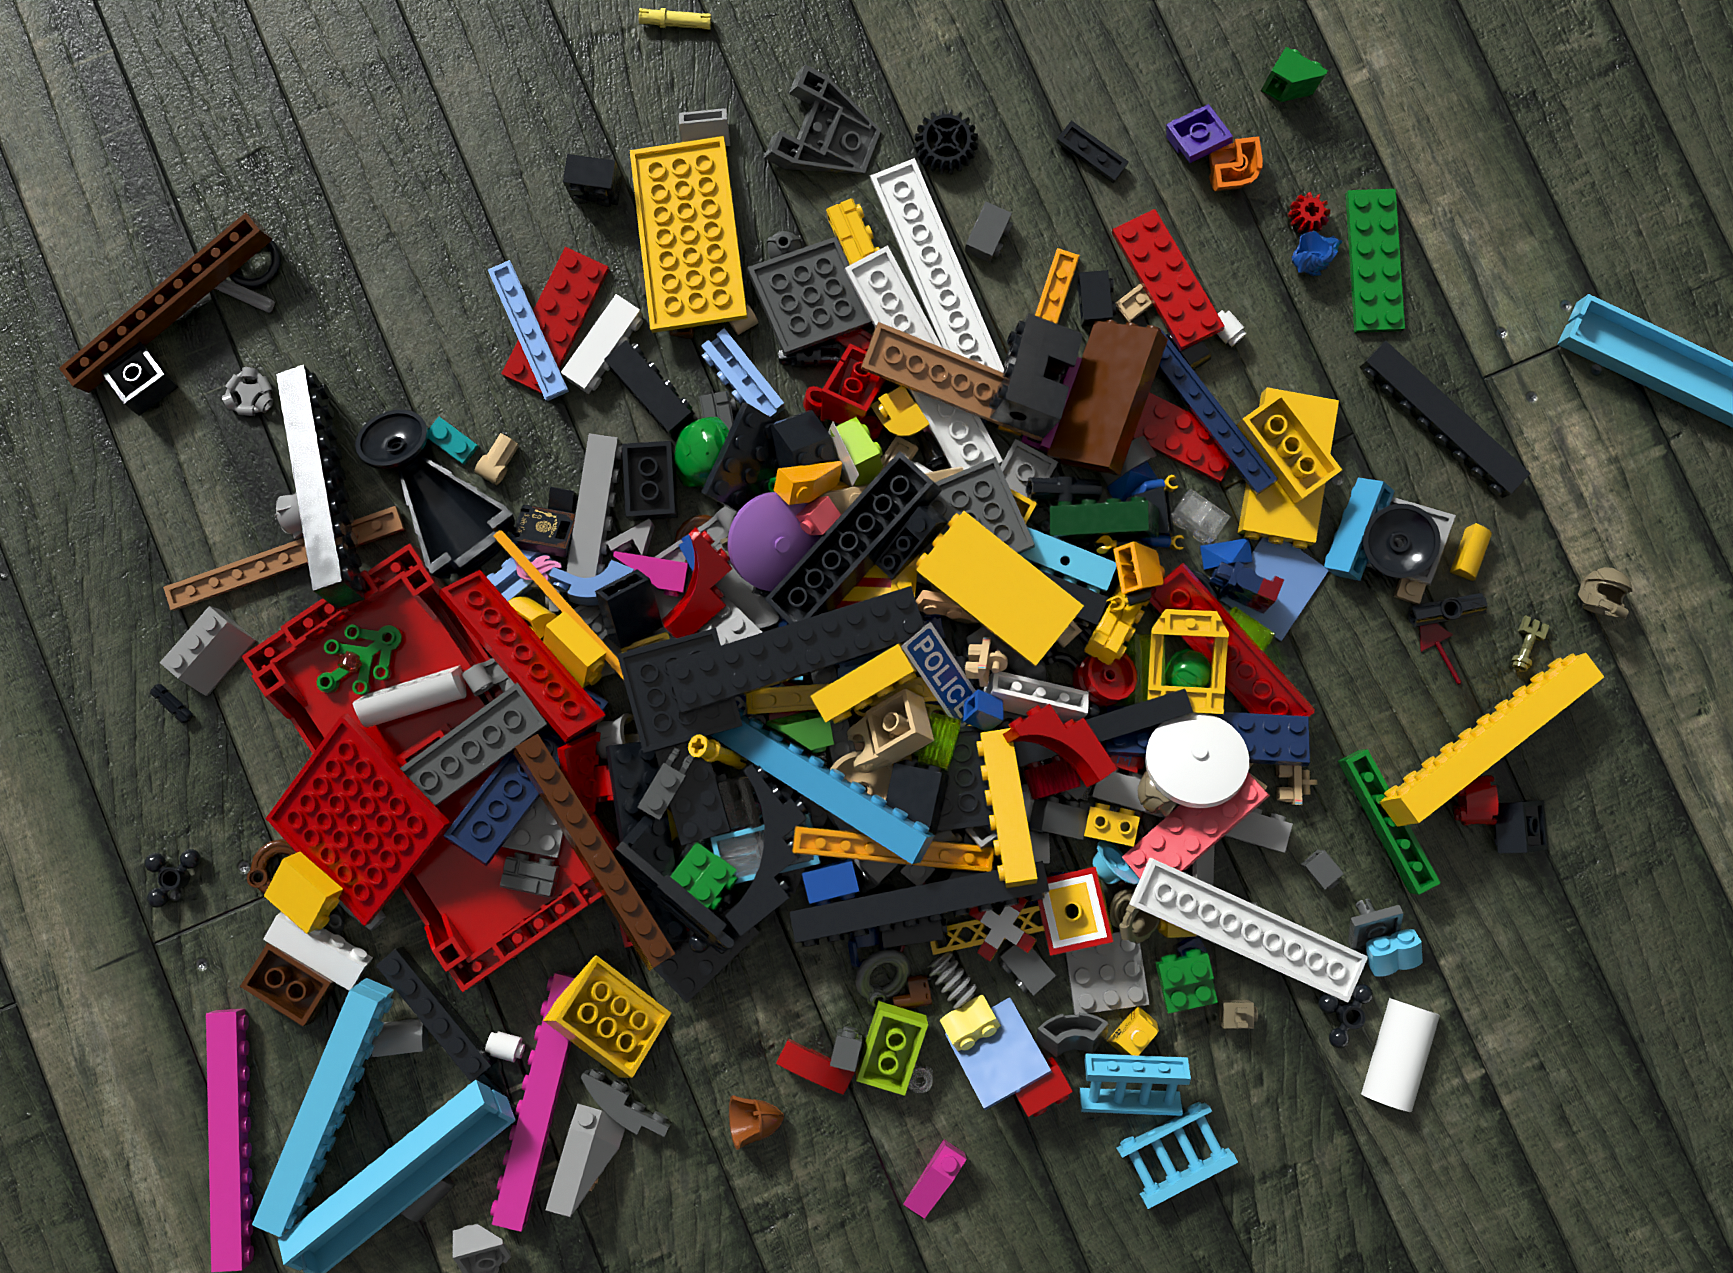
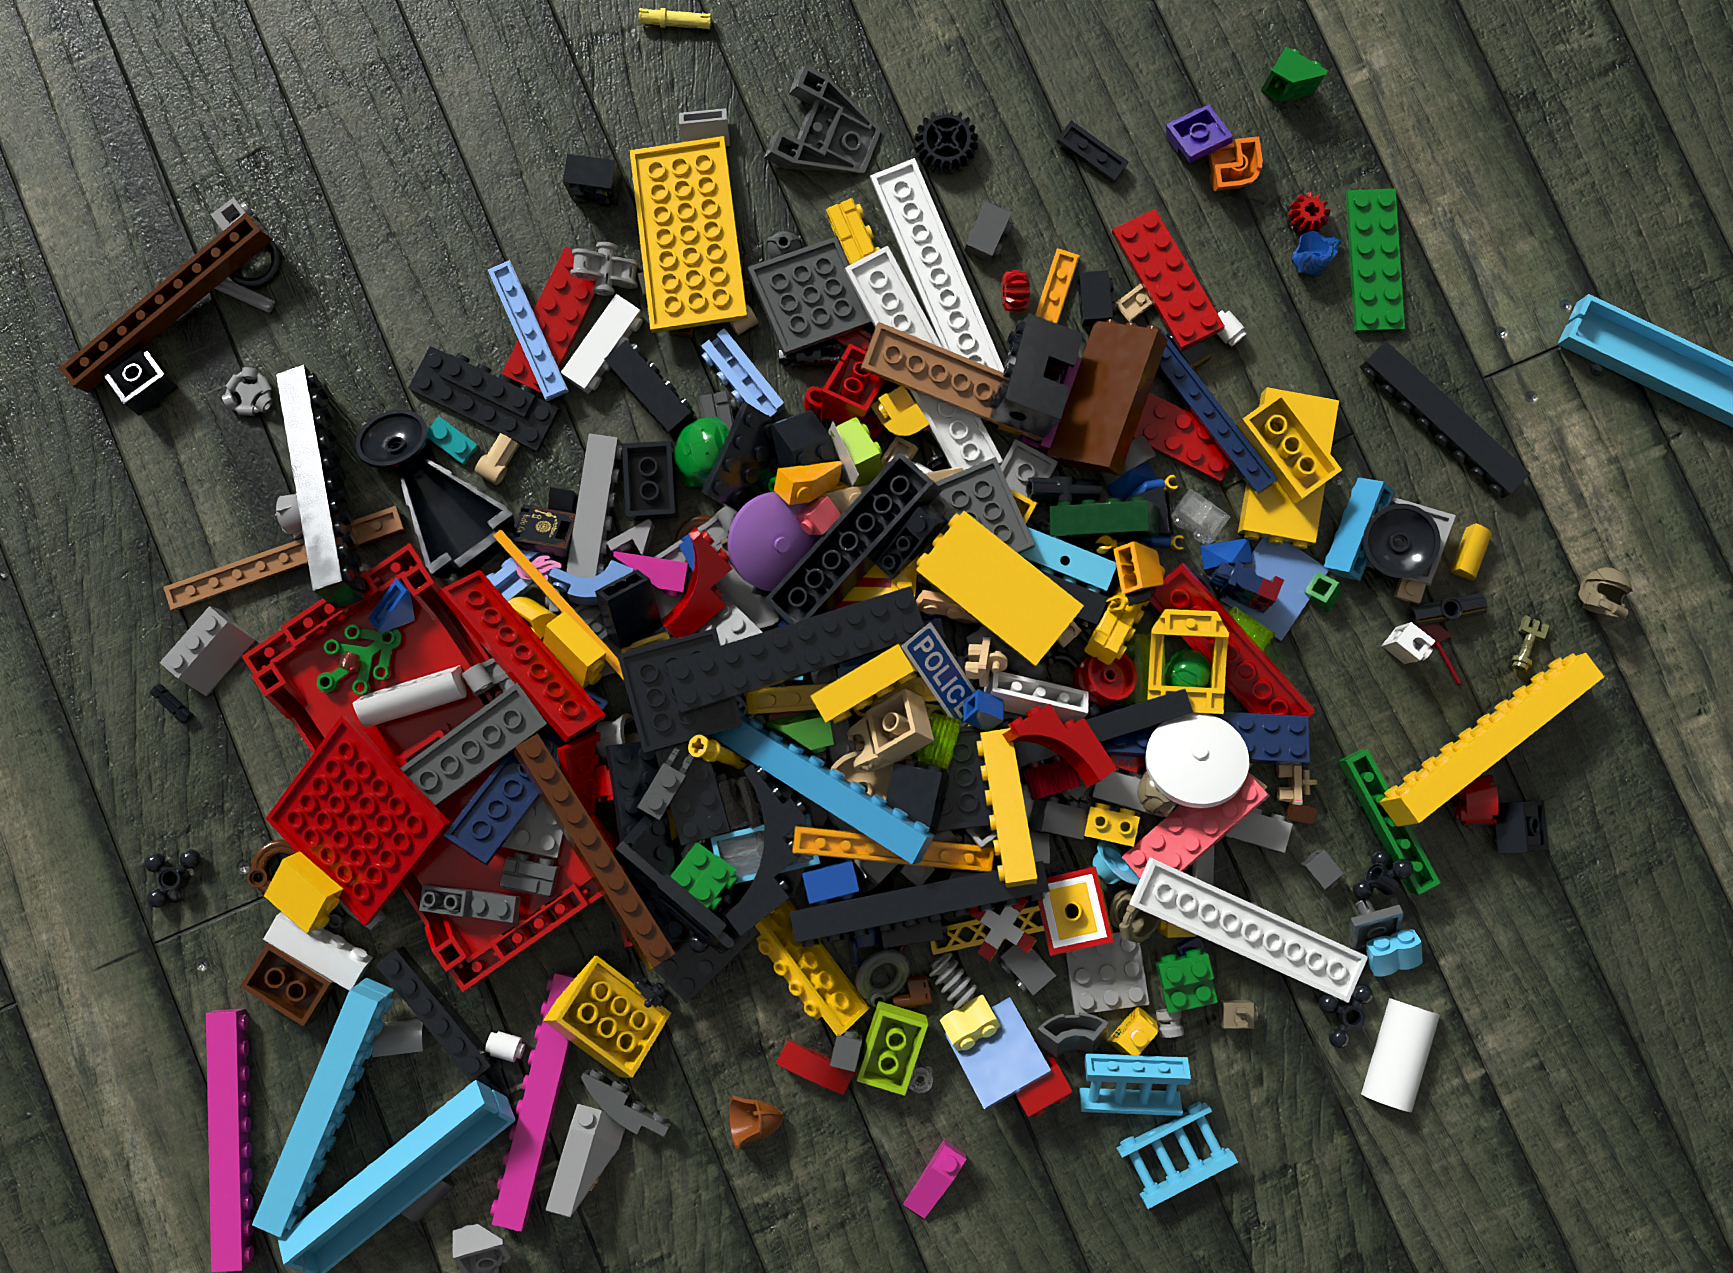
none -> light grey brick [210,197,254,231]
none -> blue slope [368,578,415,632]
none -> black plate [408,346,560,453]
none -> dark grey slope [419,885,521,923]
none -> light grey axle [570,242,640,296]
none -> black piece [634,977,669,1008]
none -> yellow plate [754,899,870,1036]
none -> red gear [1001,270,1030,312]
none -> light grey wheel [1156,1009,1184,1038]
none -> reddish brown slope [1285,804,1317,824]
none -> green brick [1304,571,1342,612]
none -> black piece [1353,850,1413,899]
none -> white brick [1382,622,1435,664]

